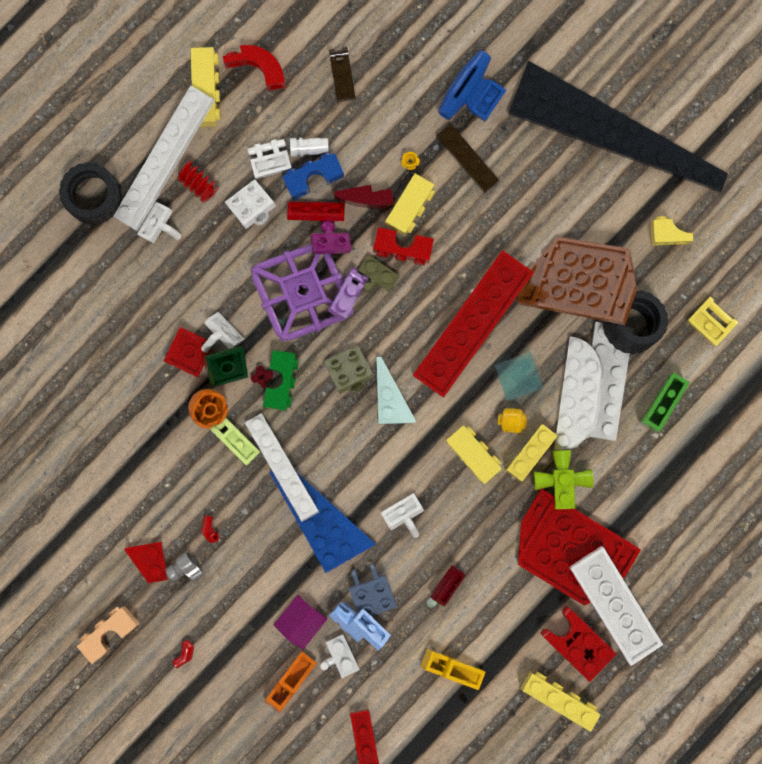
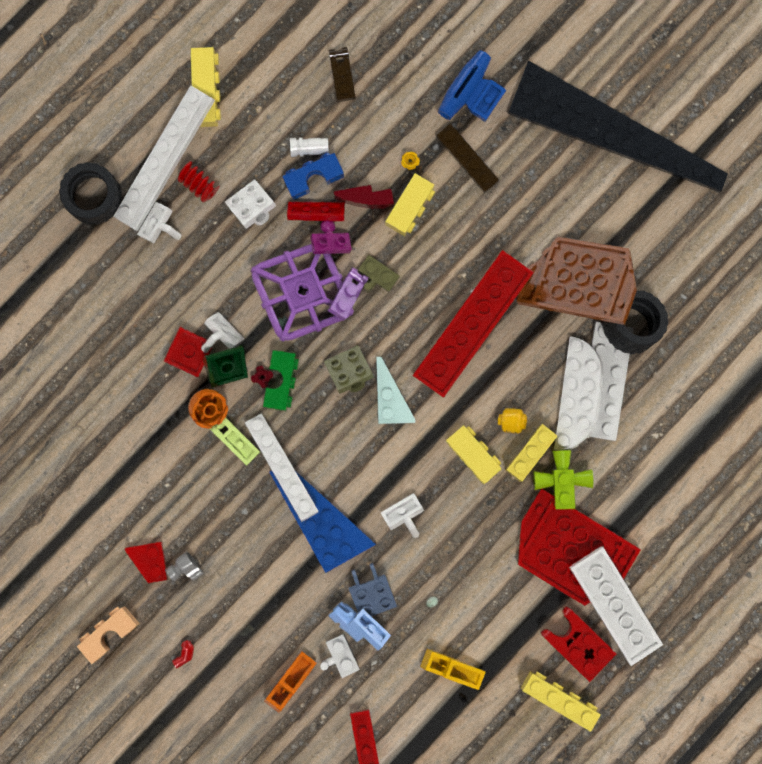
red arm [201,515,219,543] -> none
red arch [223,45,286,91] -> none
white plate [247,139,292,179] -> none
magenta slope [274,595,327,649] -> none
red arch [373,227,434,266] -> none
dark red plate [430,565,466,607] -> none
clear light blue plate [495,353,544,401] -> none
bright green brick [639,372,690,433] -> none
light yellow arch [650,216,693,246] -> none
light yellow plate [687,296,738,347] -> none

